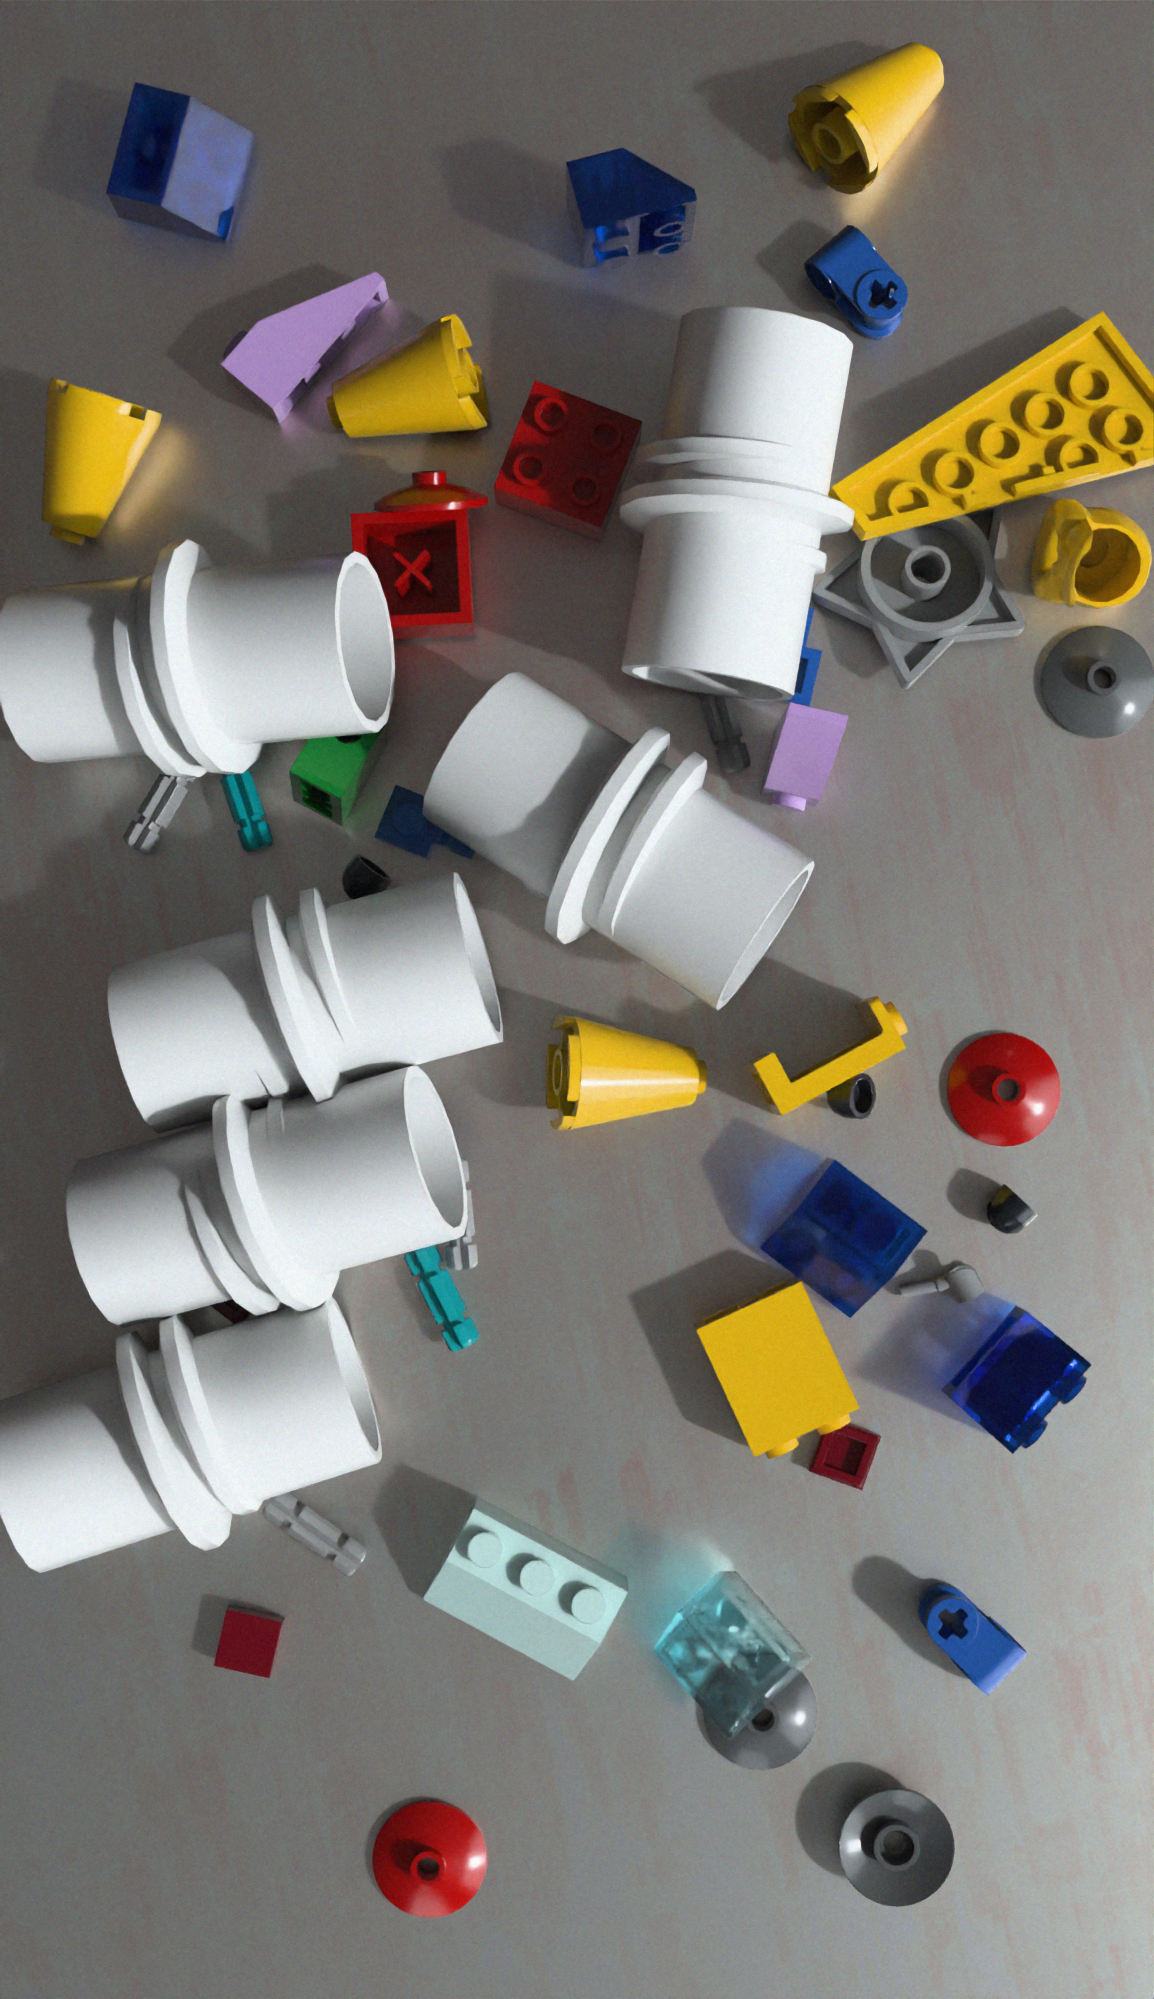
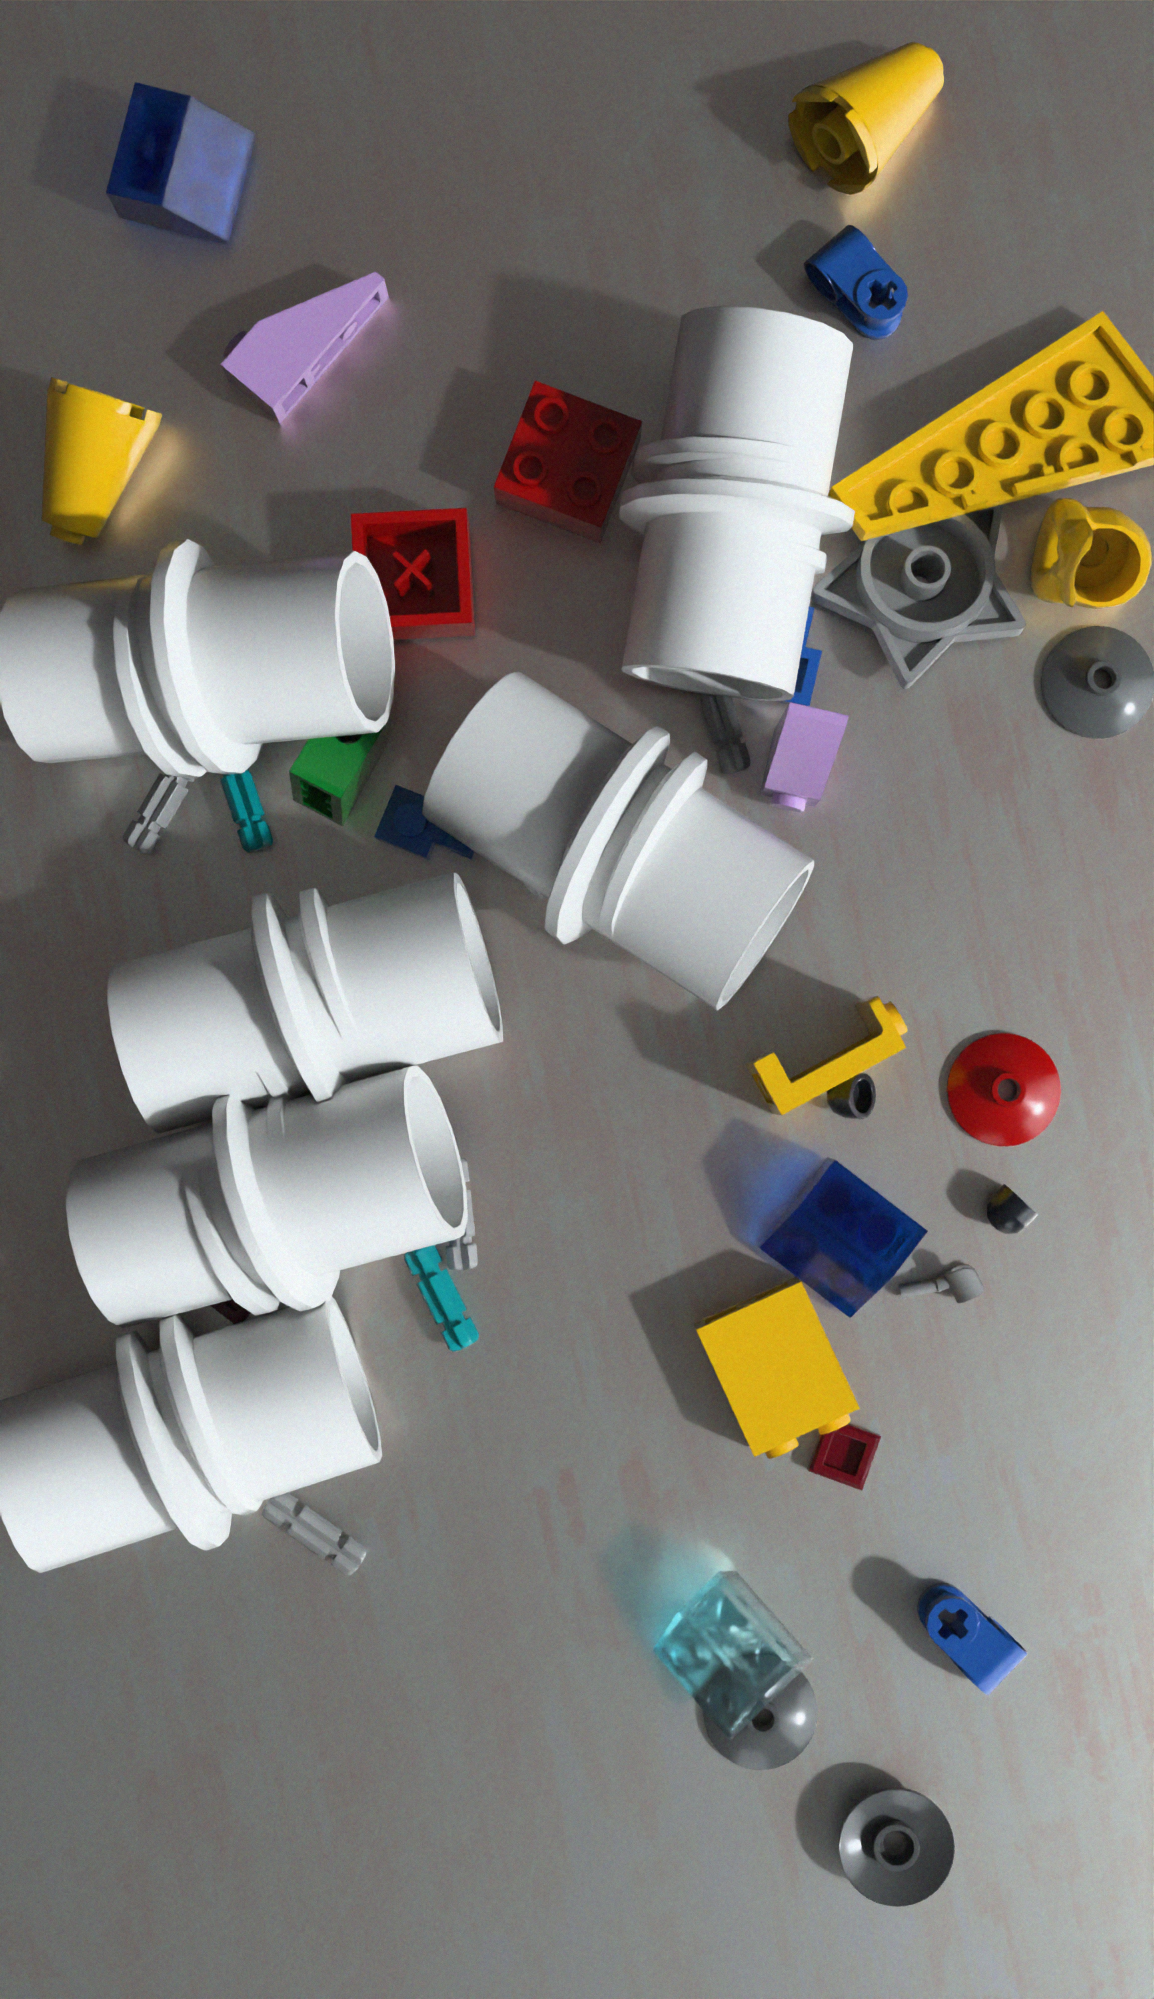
dark red tile [214,1605,285,1679] -> none
yellow cone [326,313,490,438] -> none
black hinge [342,853,392,900] -> none
red dish [372,1800,487,1918] -> none
red dish [373,470,488,512] -> none
light aqua slope [422,1496,629,1681] -> none
yellow cone [545,1015,707,1130] -> none
clear blue slope [566,147,697,271] -> none
clear blue slope [941,1306,1091,1454] -> none

